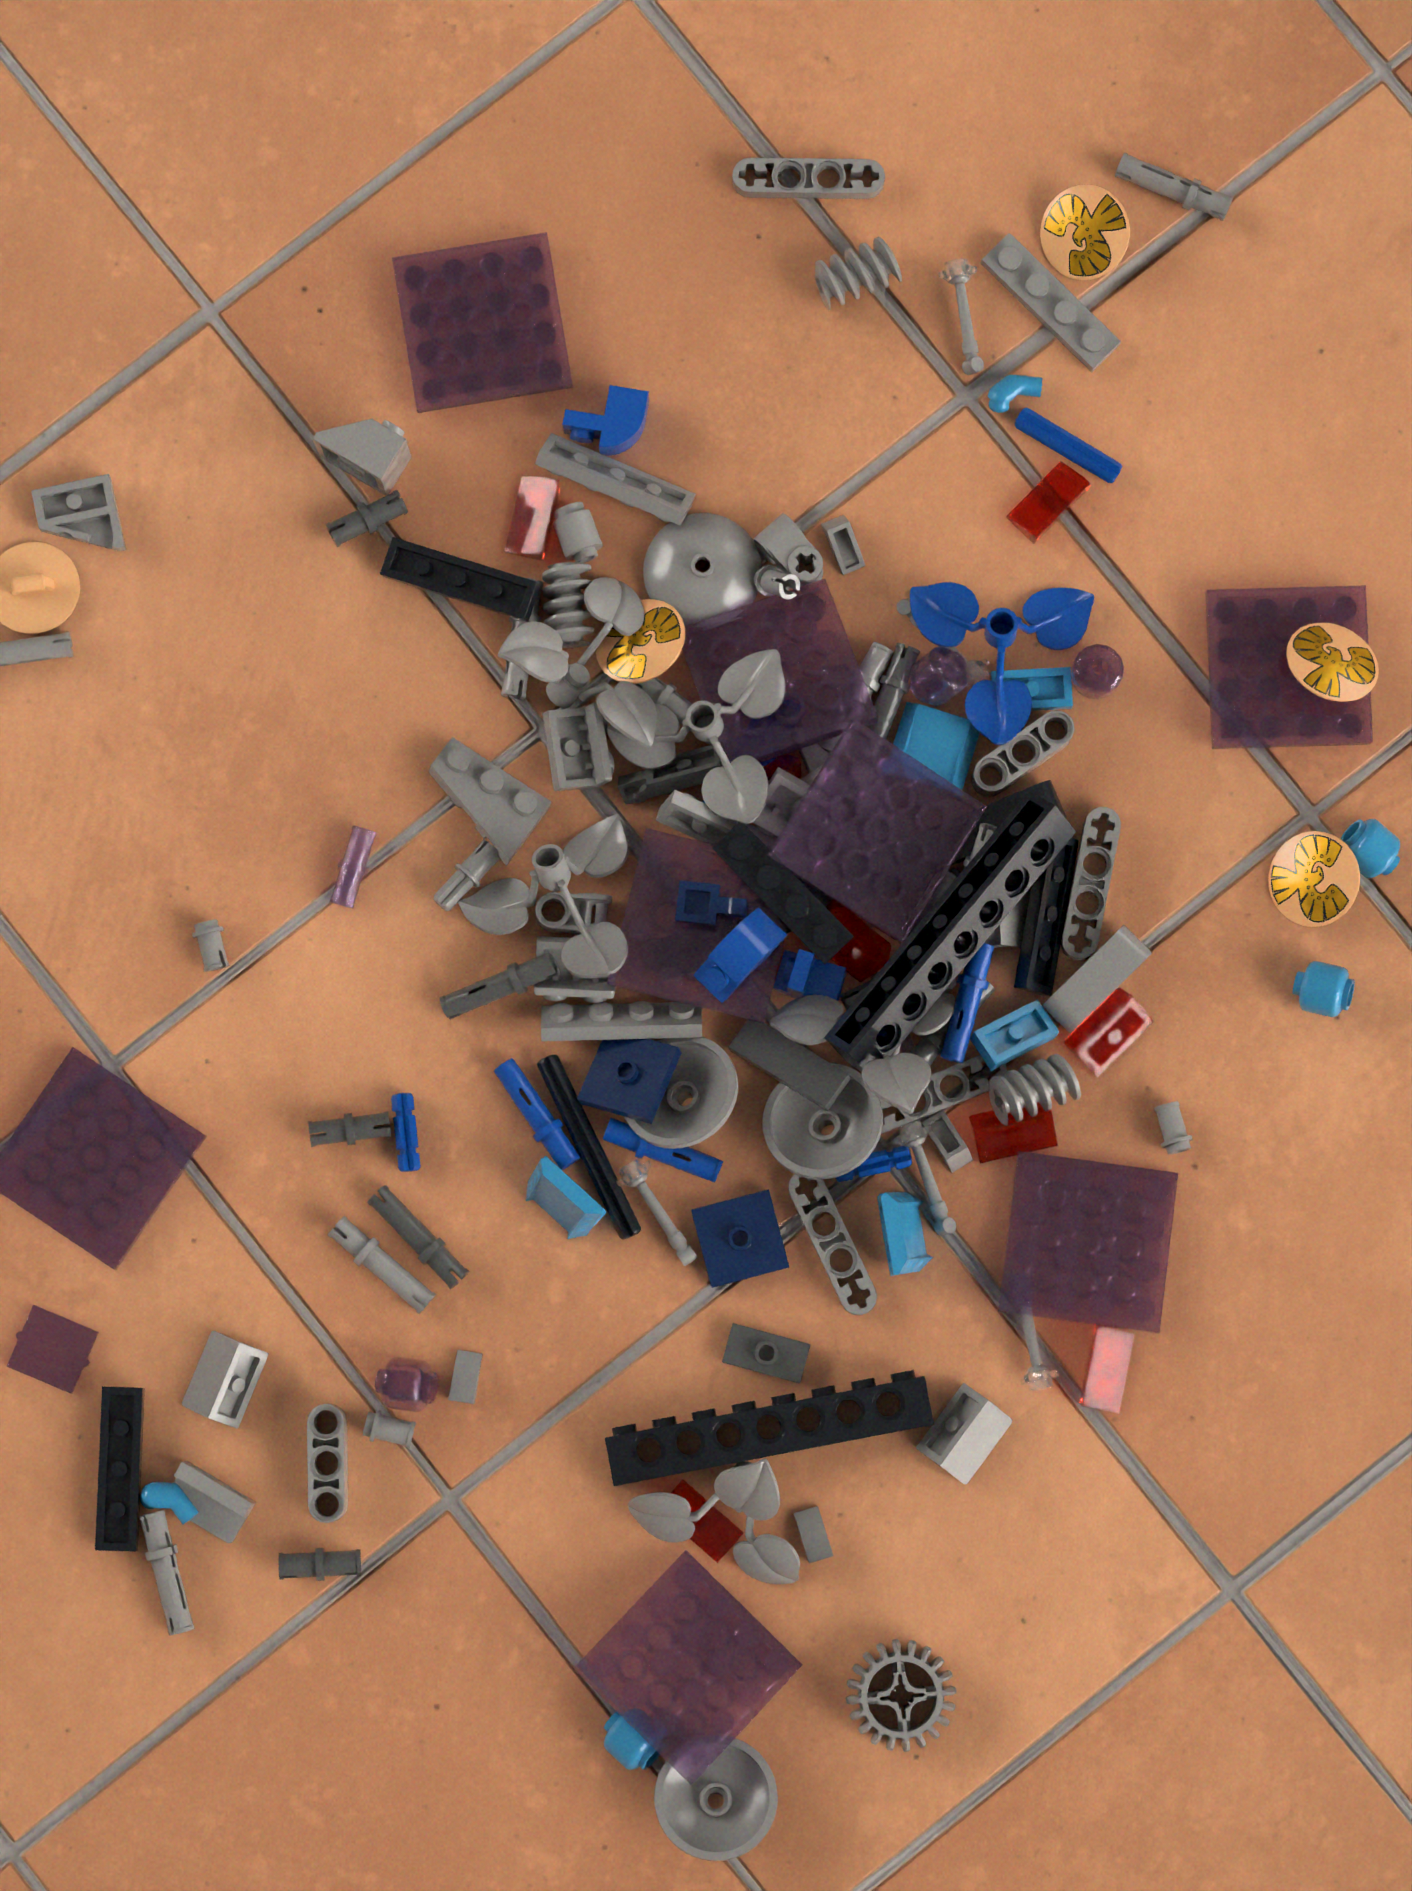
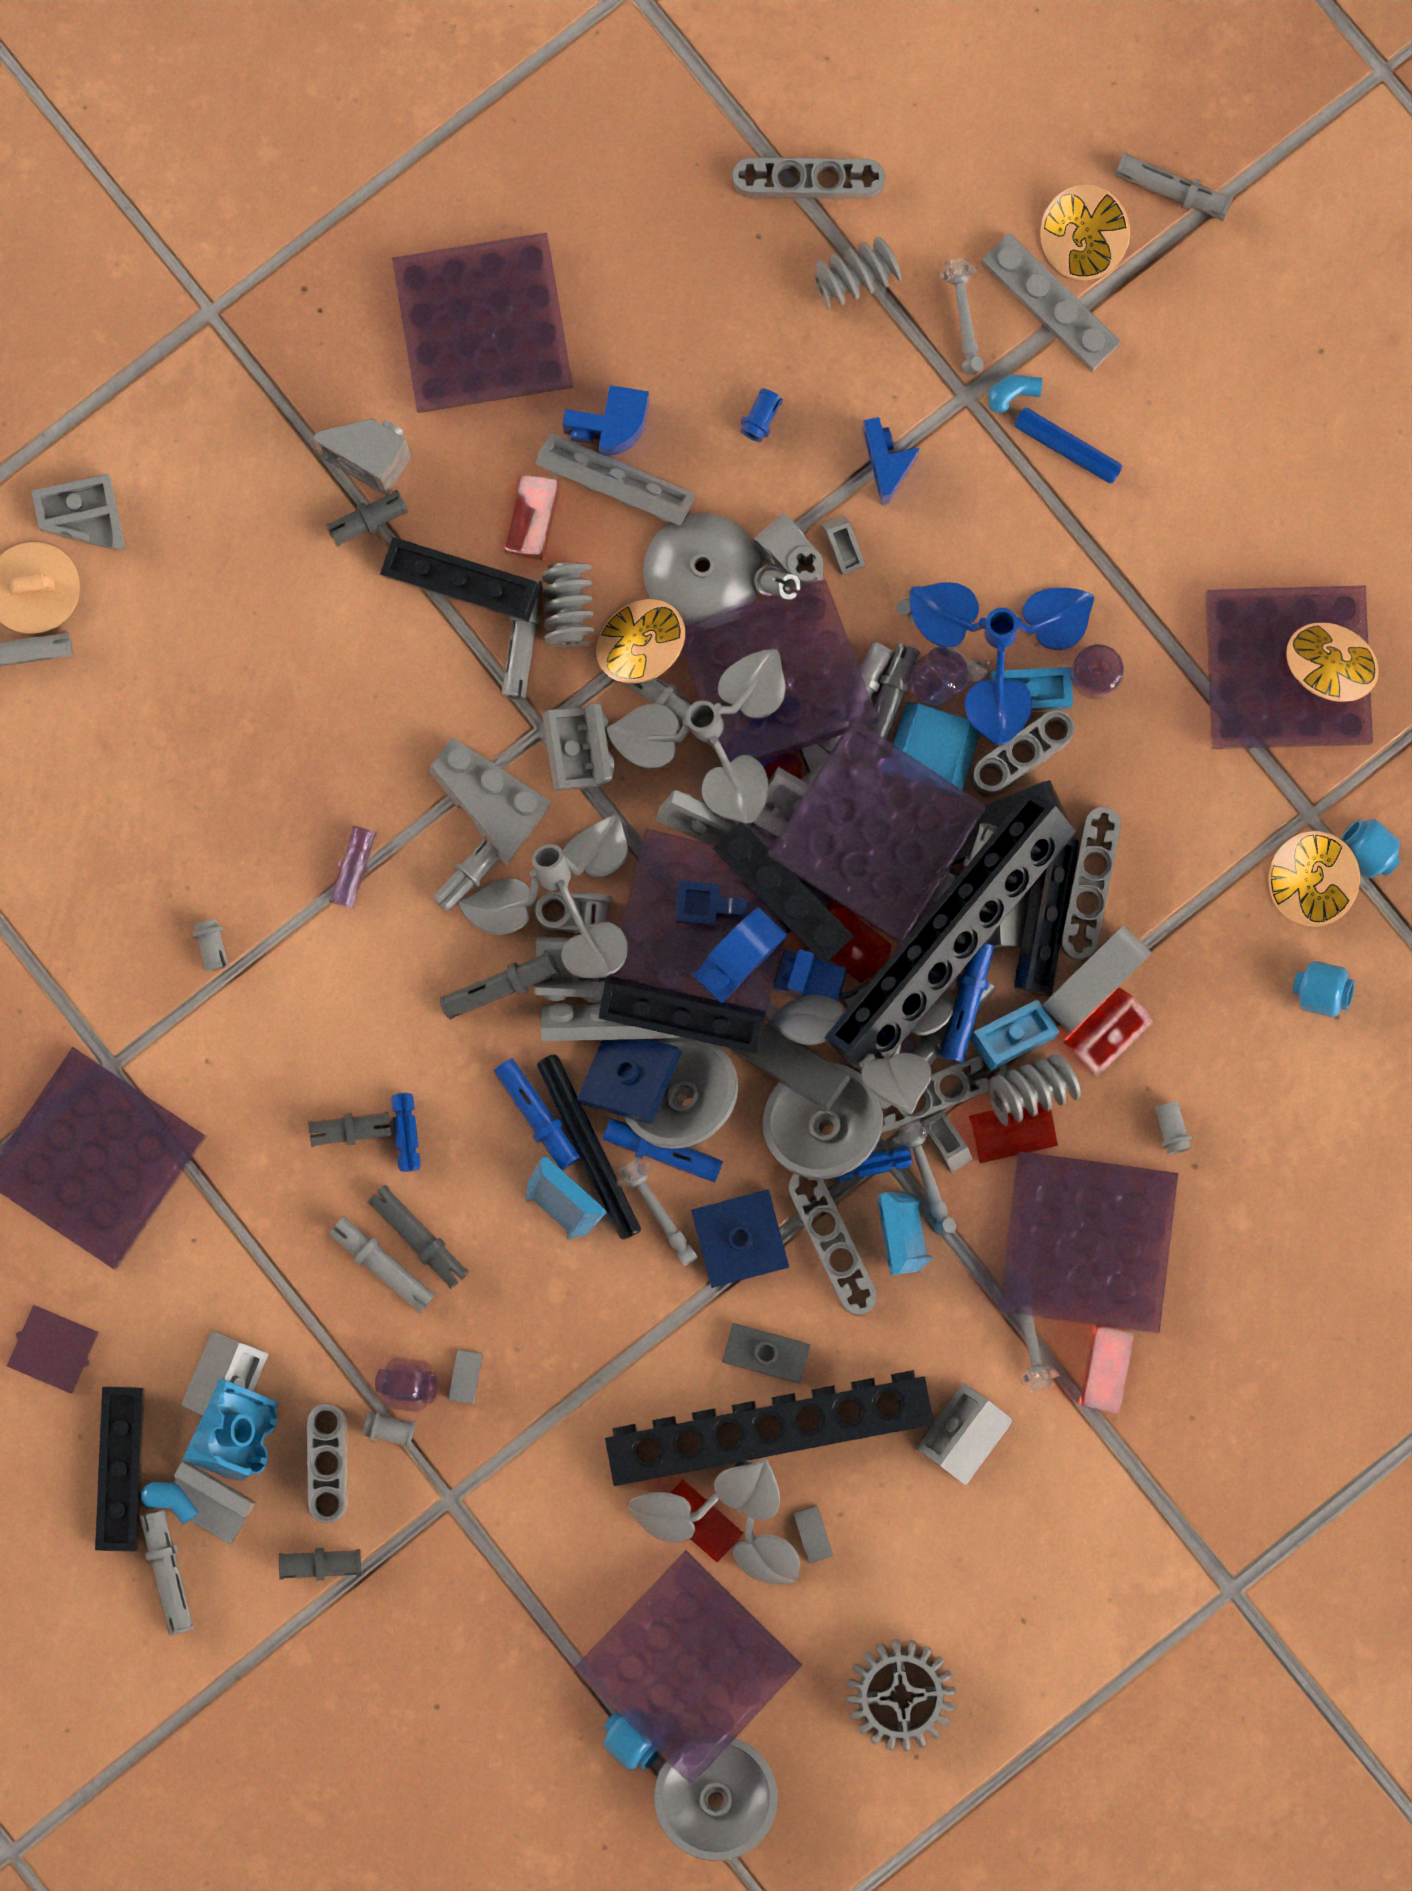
light grey plant [498,577,657,749] -> none
light grey brick [553,502,603,563] -> none
dark grey hinge [618,743,727,804] -> none
clear red slope [1006,461,1091,544] -> none
none -> dark azure slope [181,1379,279,1481]
none -> black plate [598,976,765,1054]
none -> blue pin [740,388,783,442]
none -> blue slope [862,417,920,505]

